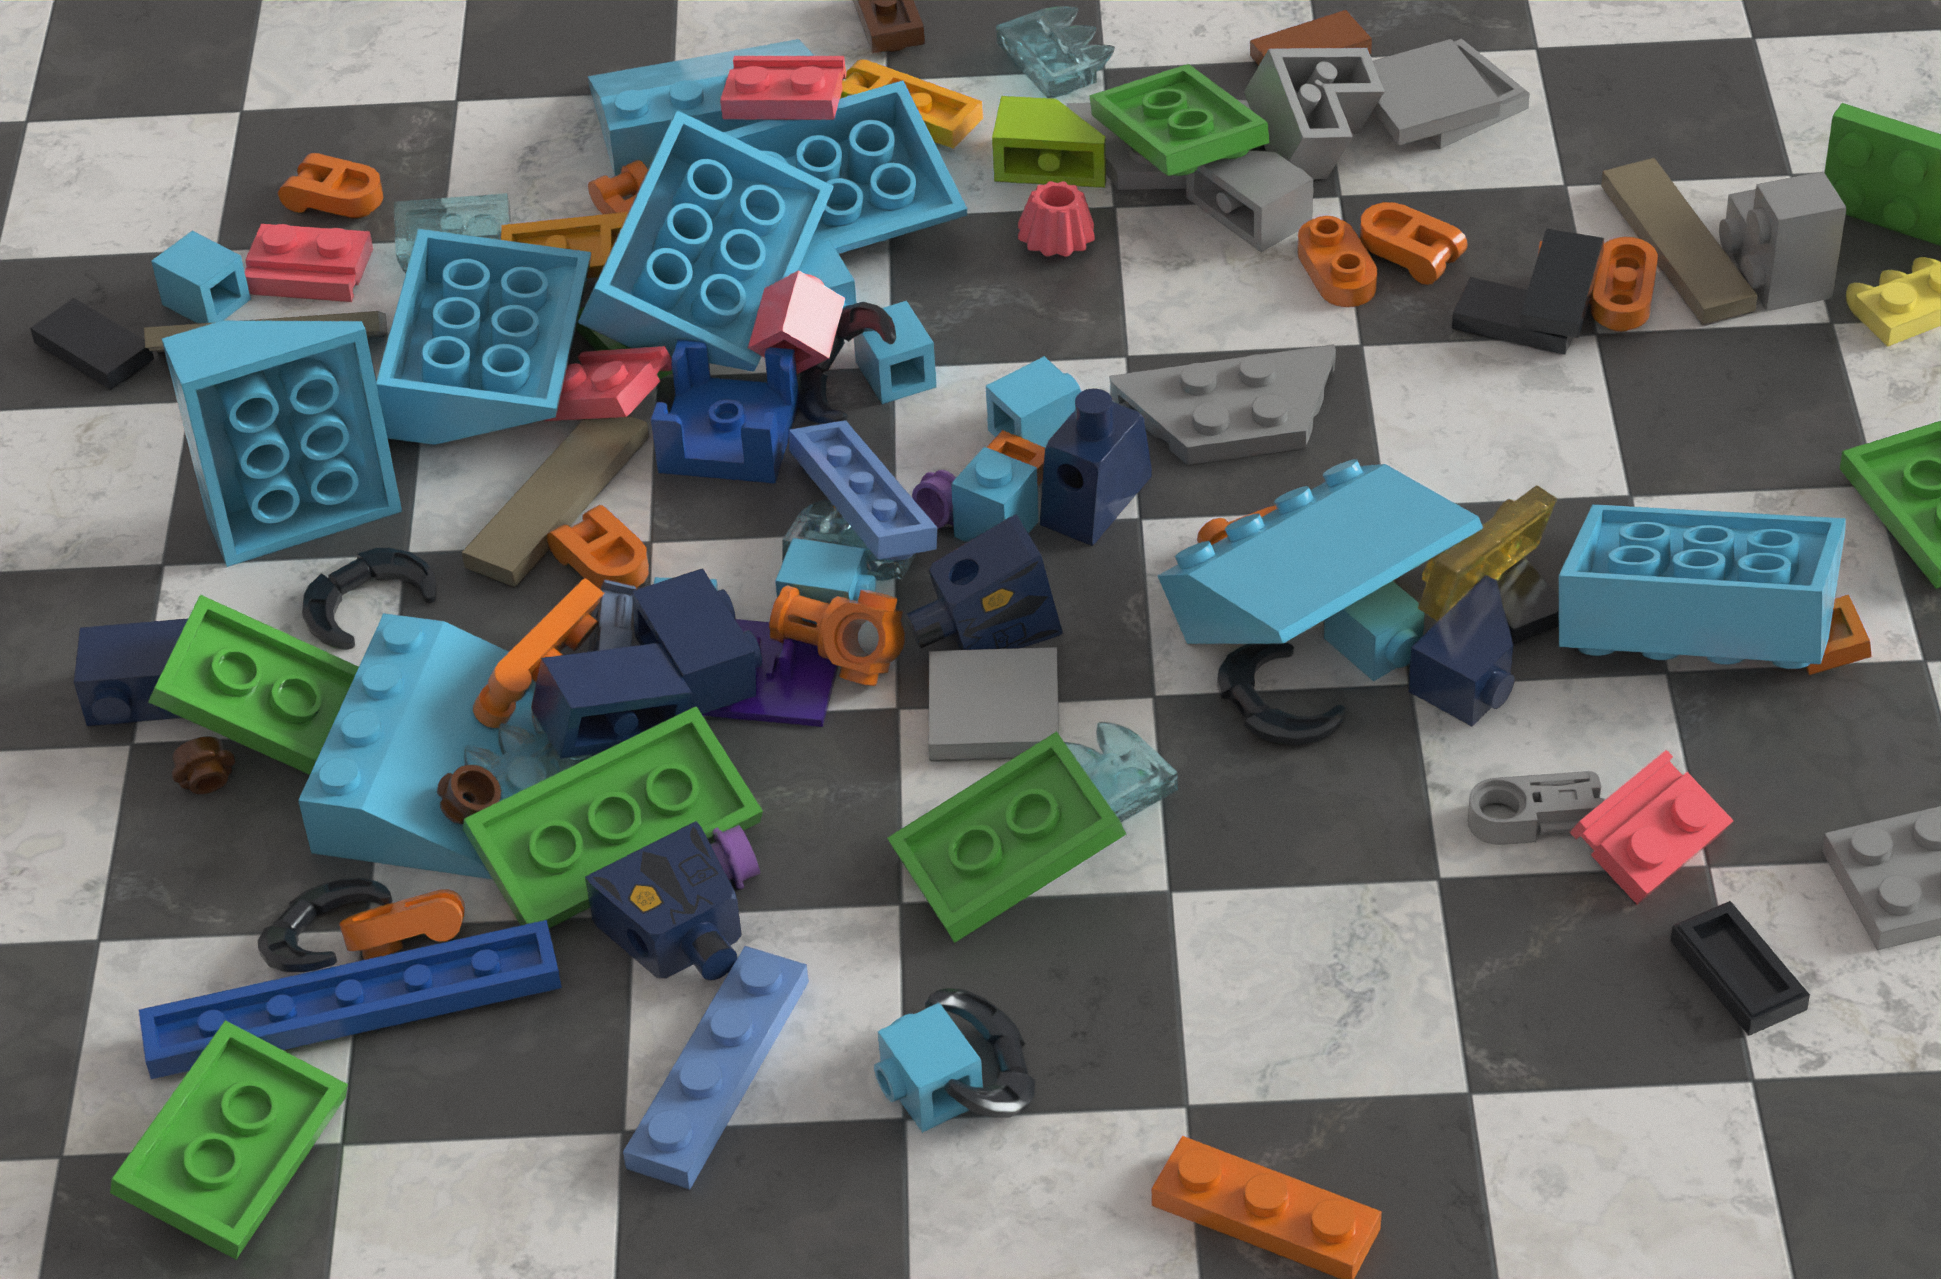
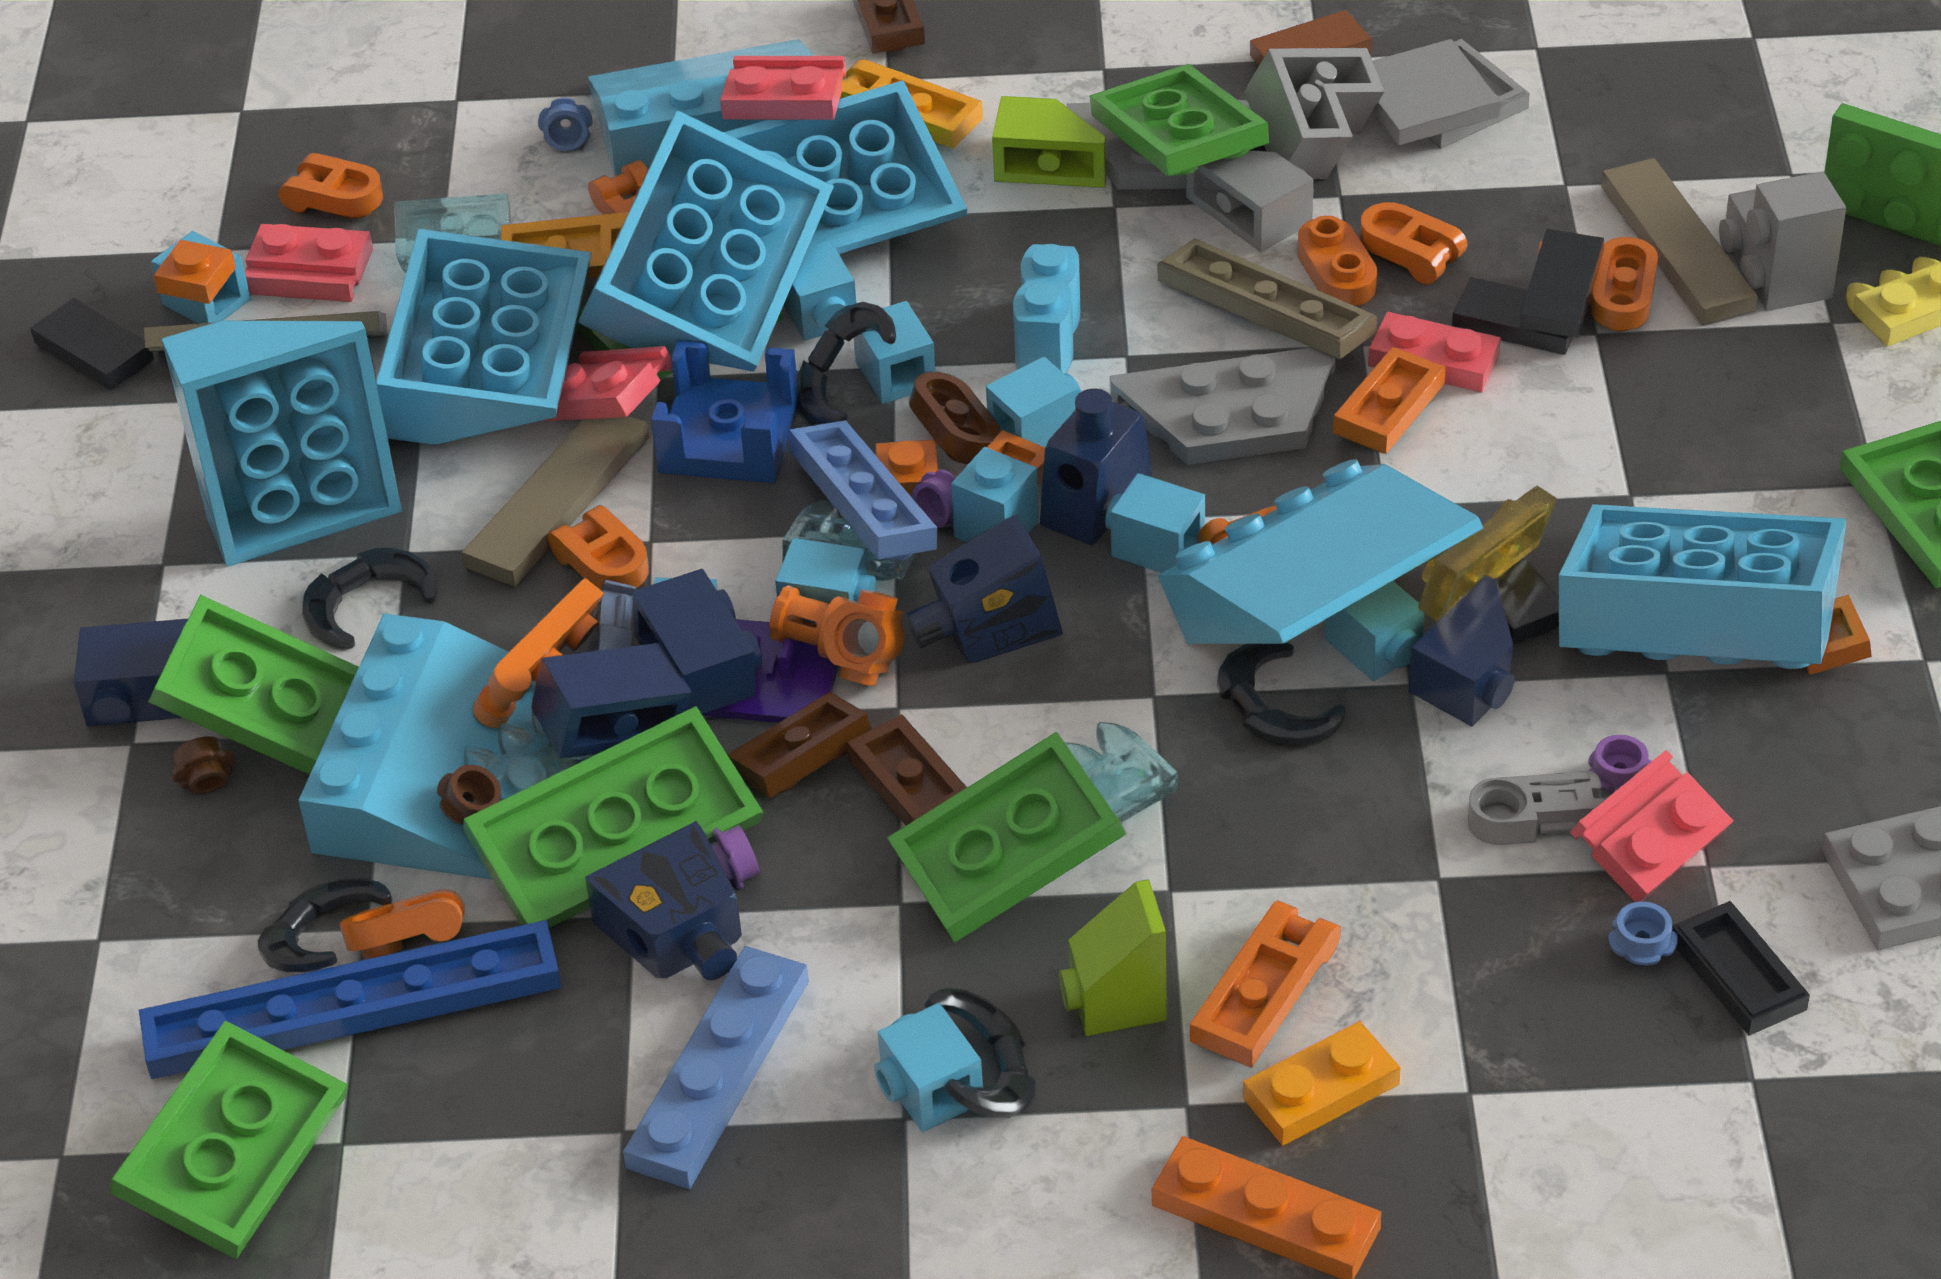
brick [748,270,845,374] -> none
light grey tile [928,647,1059,760] -> none
clear light blue plate [996,6,1115,98] -> none
coral piece [1018,181,1095,257] -> none
none -> orange plate [153,239,236,304]
none -> medium blue plate [538,97,593,151]
none -> reddish brown plate [727,692,872,798]
none -> reddish brown plate [847,714,967,825]
none -> orange plate [875,439,938,497]
none -> reddish brown plate [909,372,1001,464]
none -> medium azure brick [1013,244,1081,373]
none -> lime slope [1059,879,1167,1036]
none -> medium azure brick [1105,473,1205,573]
none -> dark tan tile [1157,238,1377,359]
none -> orange plate [1190,900,1341,1068]
none -> light orange plate [1243,1021,1401,1146]
none -> orange plate [1333,347,1446,454]
none -> coral plate [1368,312,1501,392]
none -> medium lavender plate [1588,735,1651,794]
none -> medium blue plate [1608,901,1677,966]

